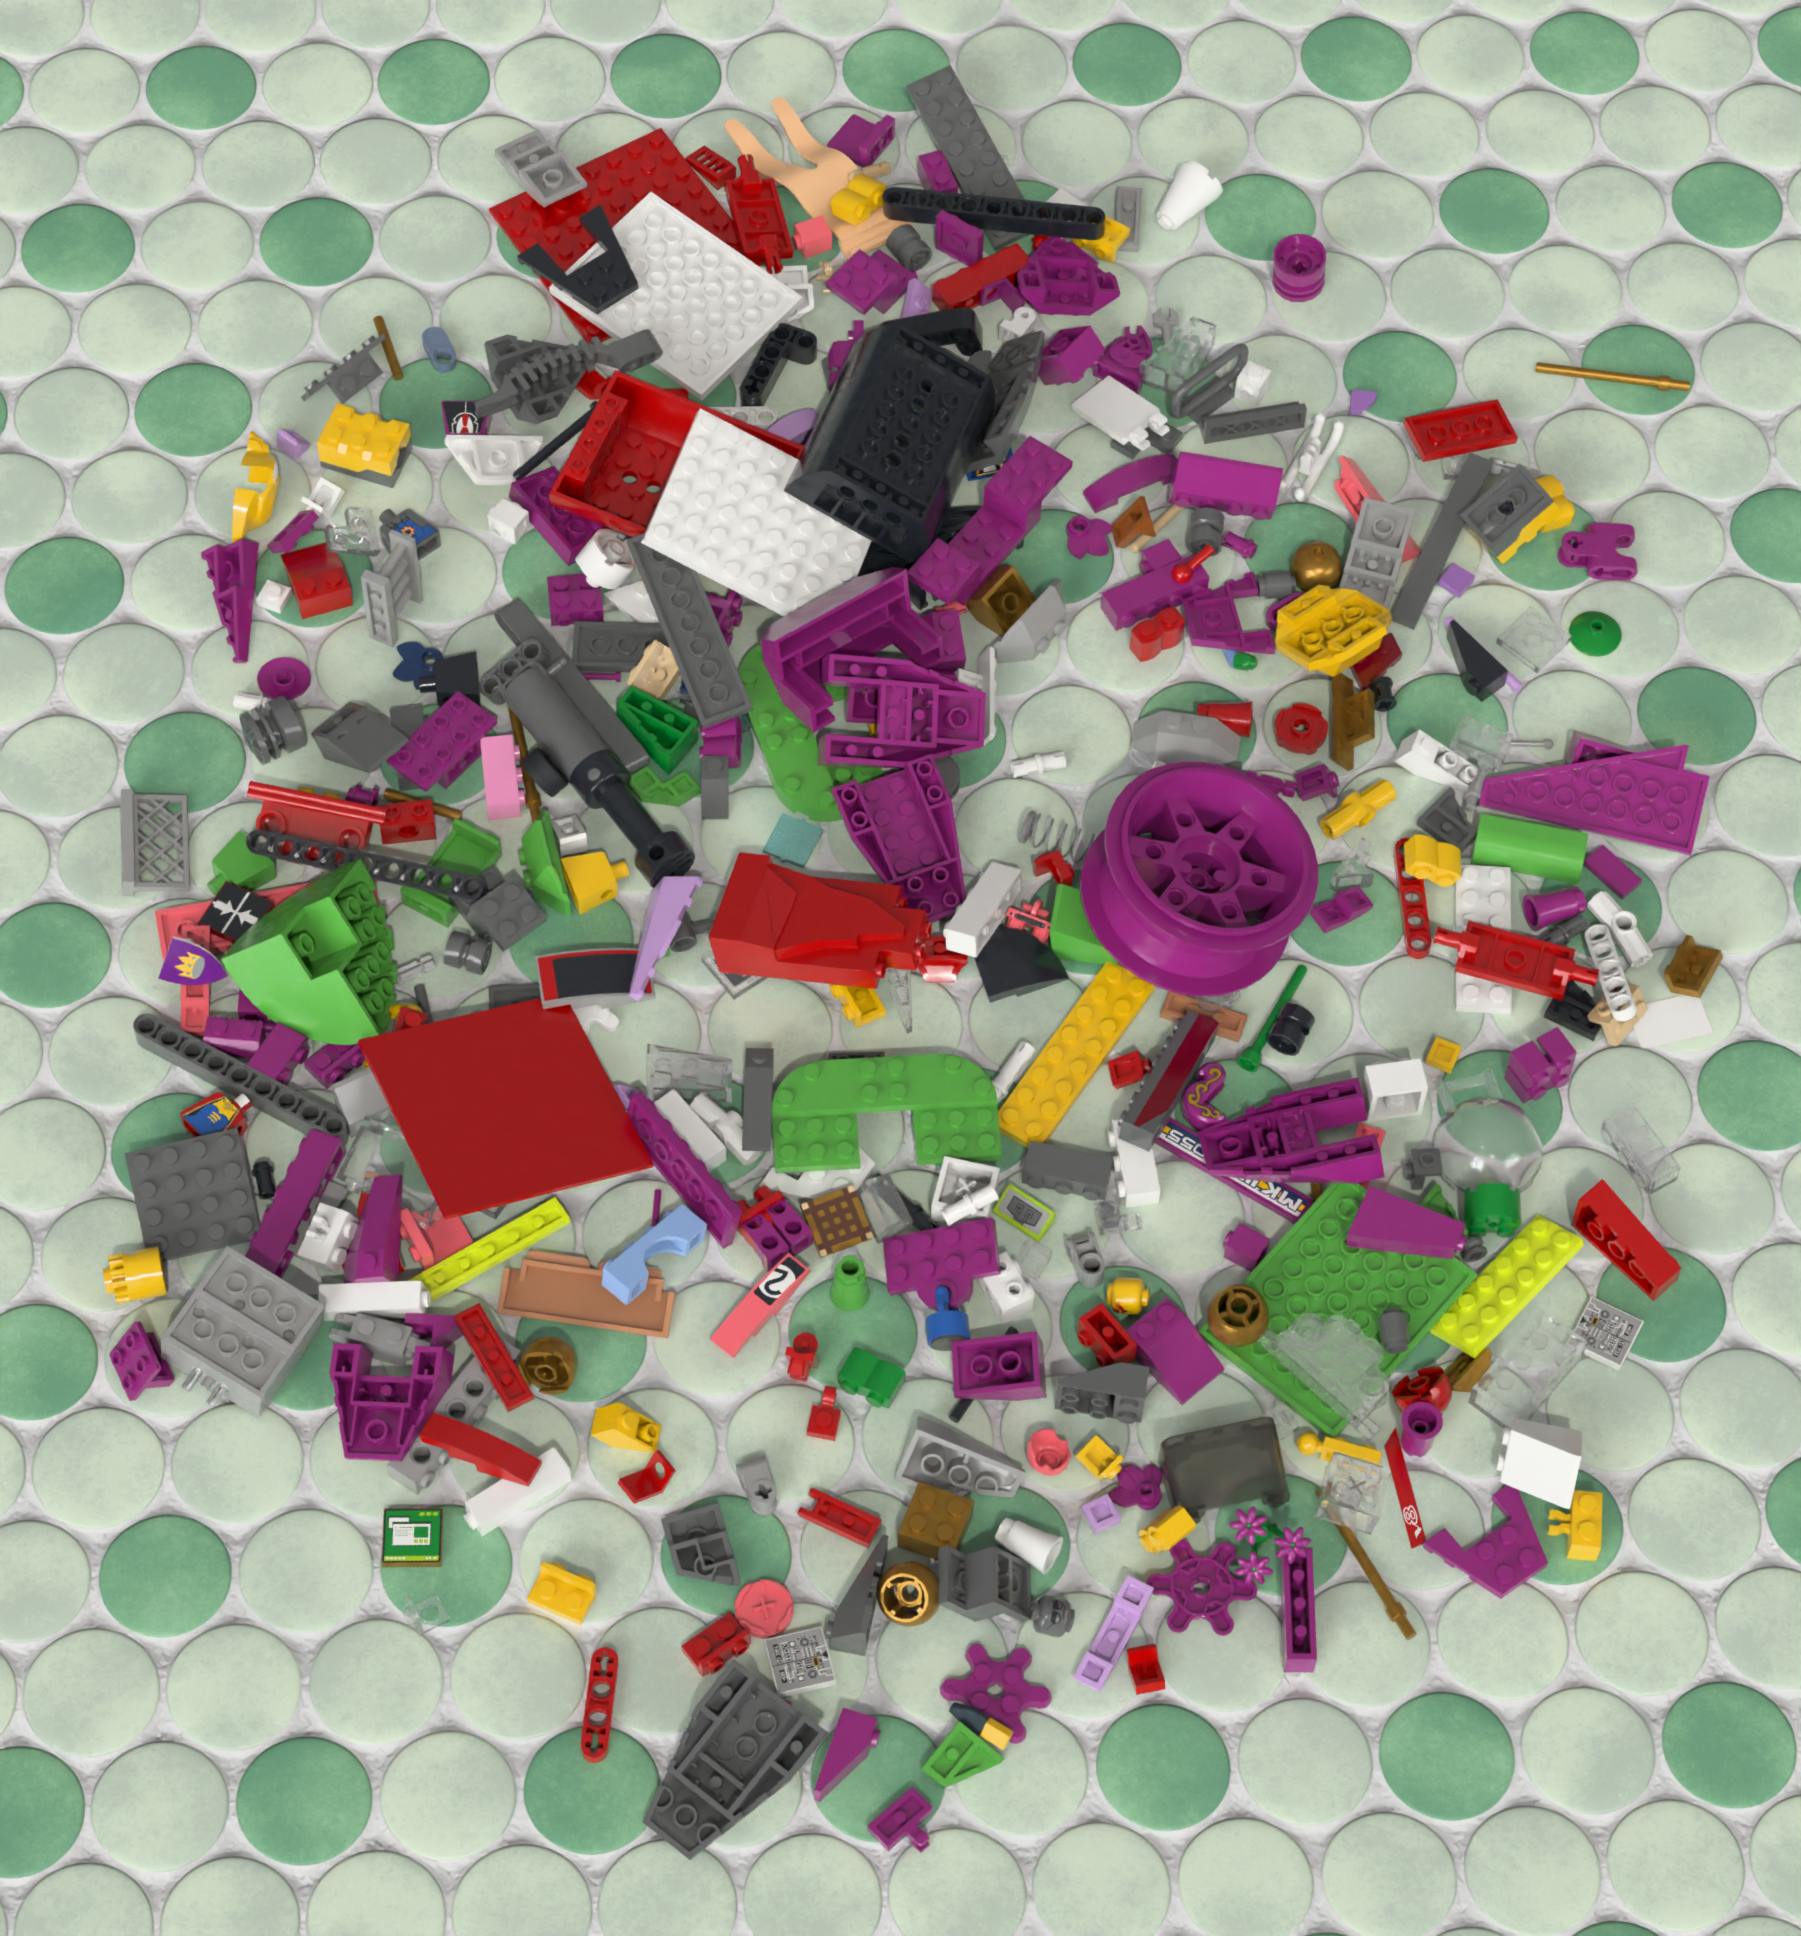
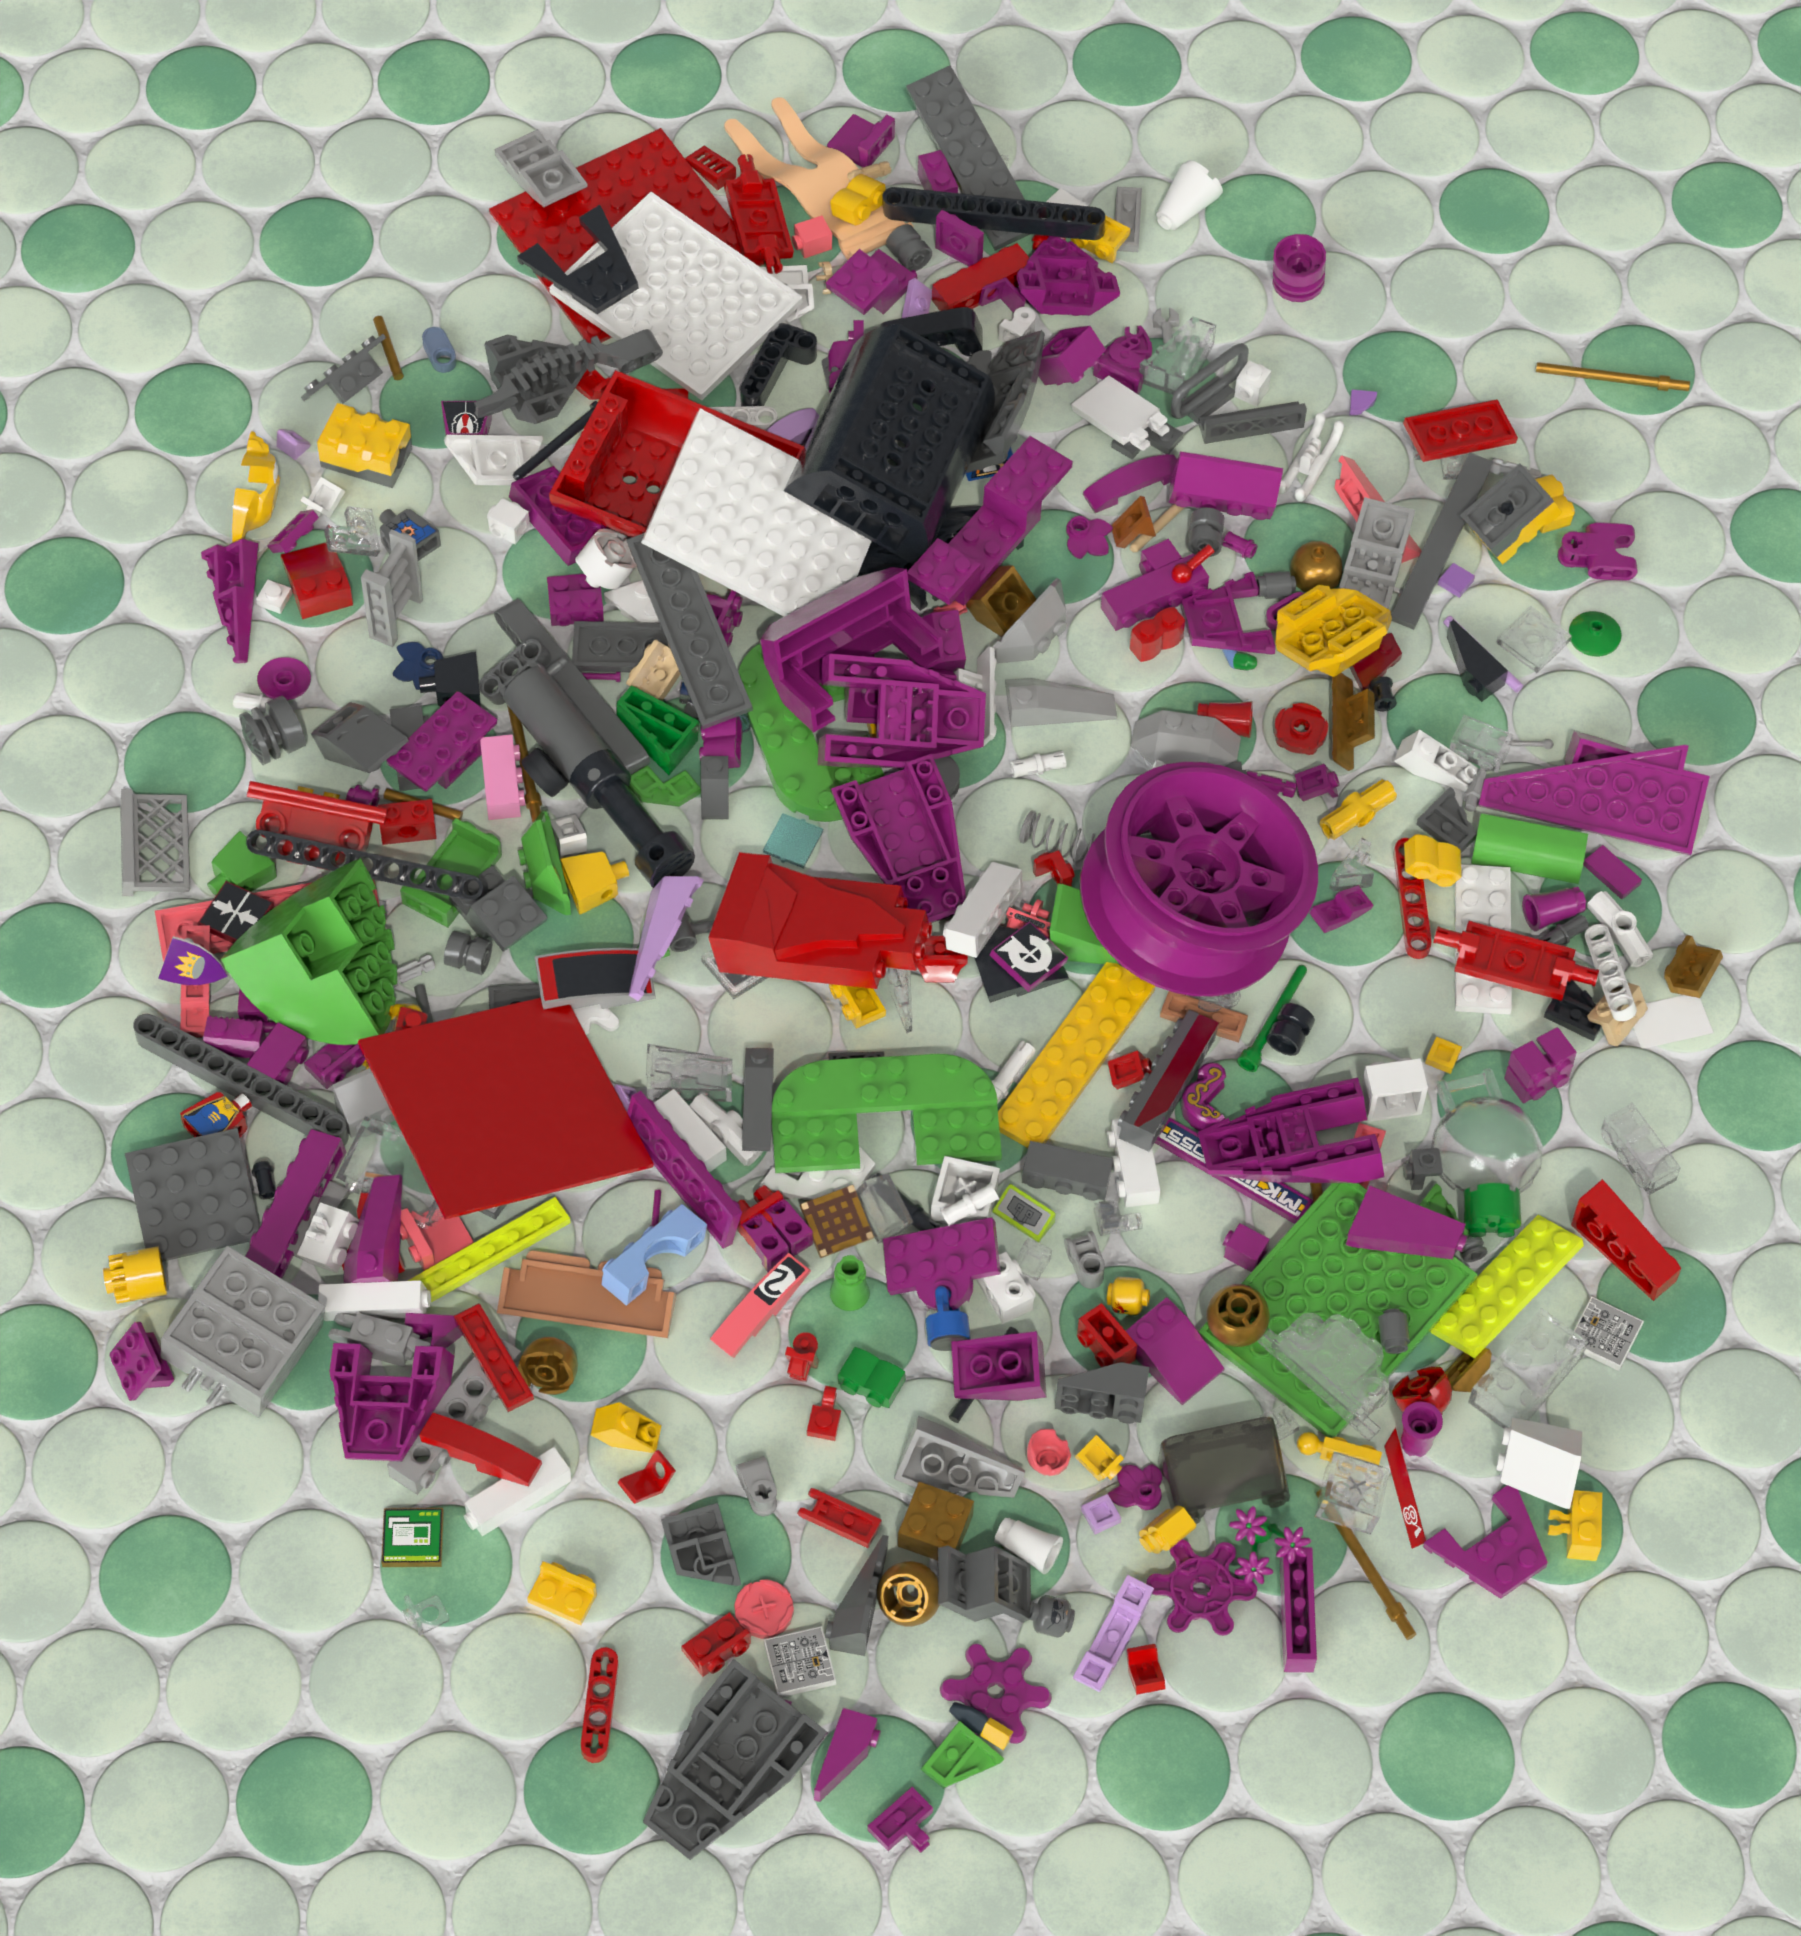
none -> tile [990,921,1069,992]
none -> light grey wedge [1005,678,1117,727]

